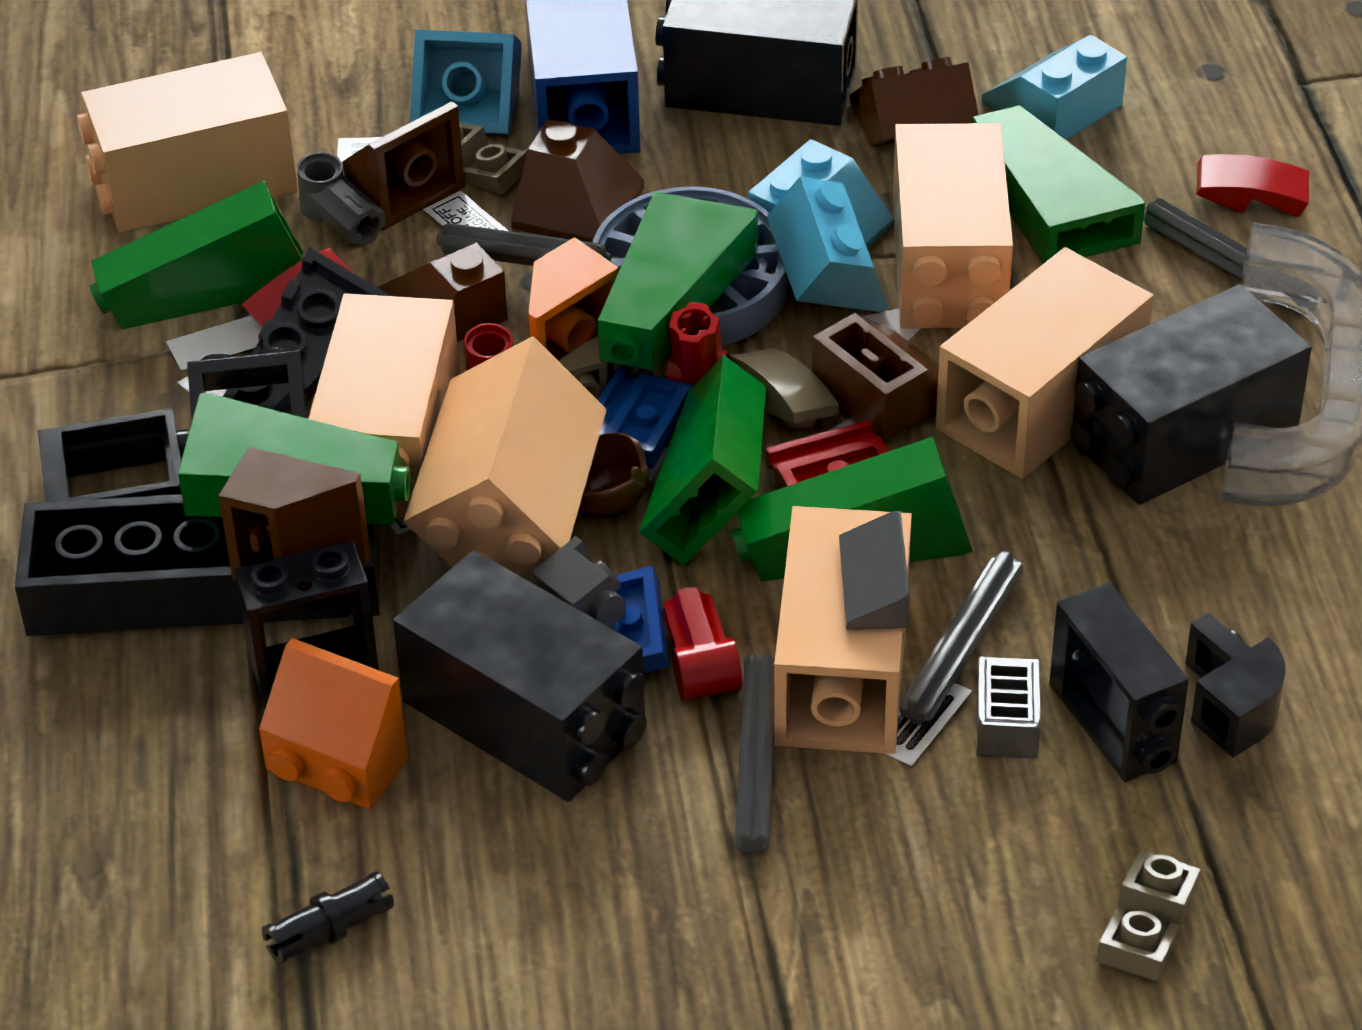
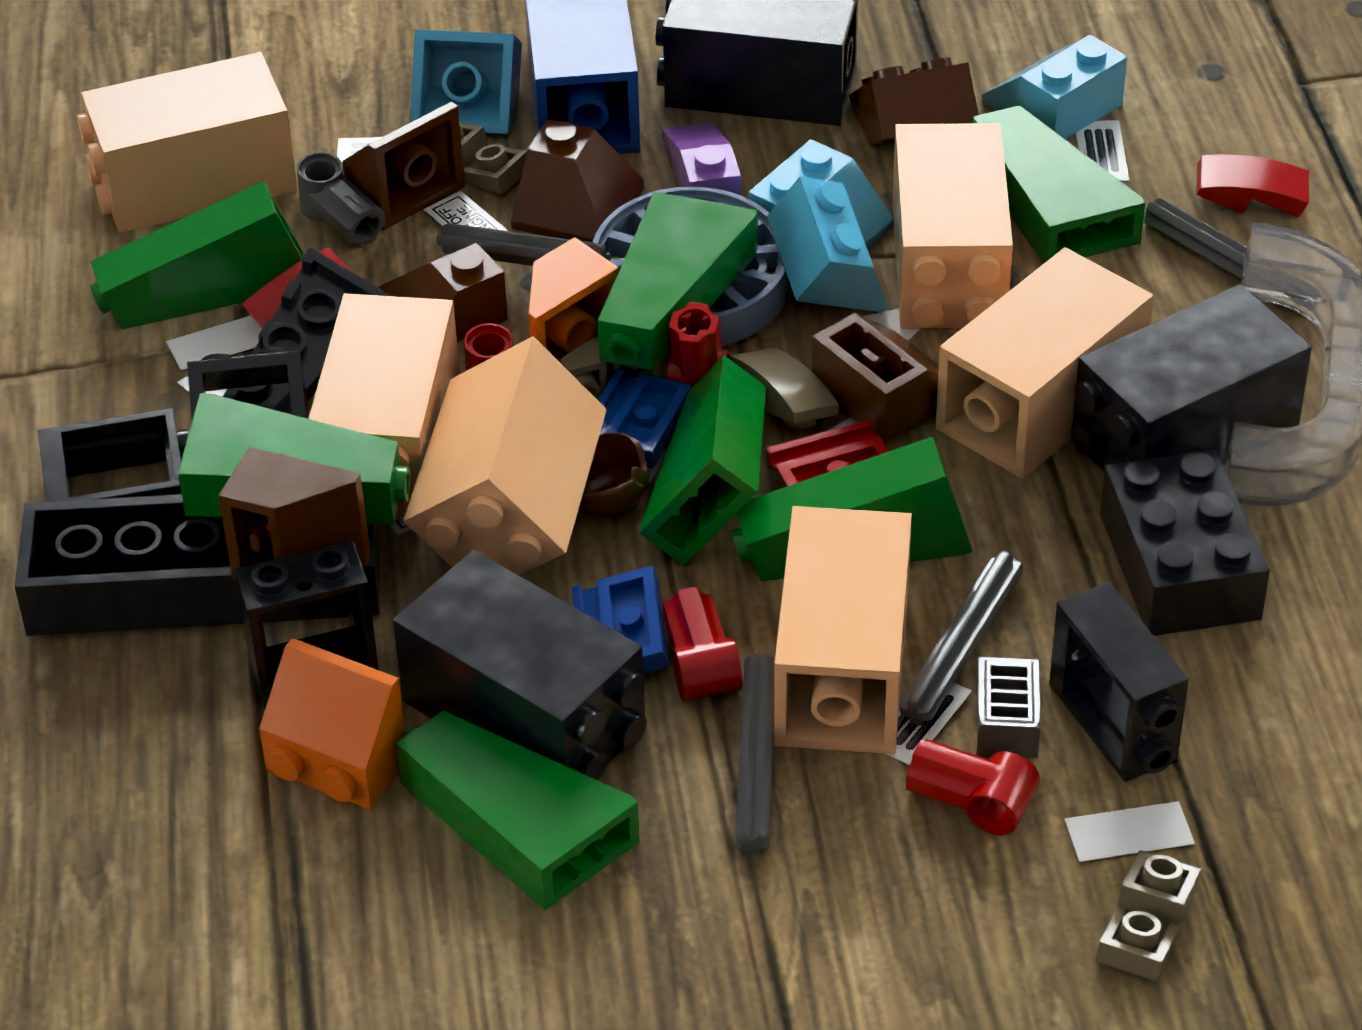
black pin [261,871,394,964] -> none
dark grey brick [531,537,626,628] -> none
dark grey slope [839,511,909,630] -> none
black brick [1185,613,1286,758] -> none
none -> green slope [396,711,640,910]
none -> medium lavender slope [662,122,741,195]
none -> red piece [906,739,1041,836]
none -> white sticker [1064,801,1195,862]
none -> sticker [1076,120,1129,181]
none -> black brick [1100,449,1270,636]

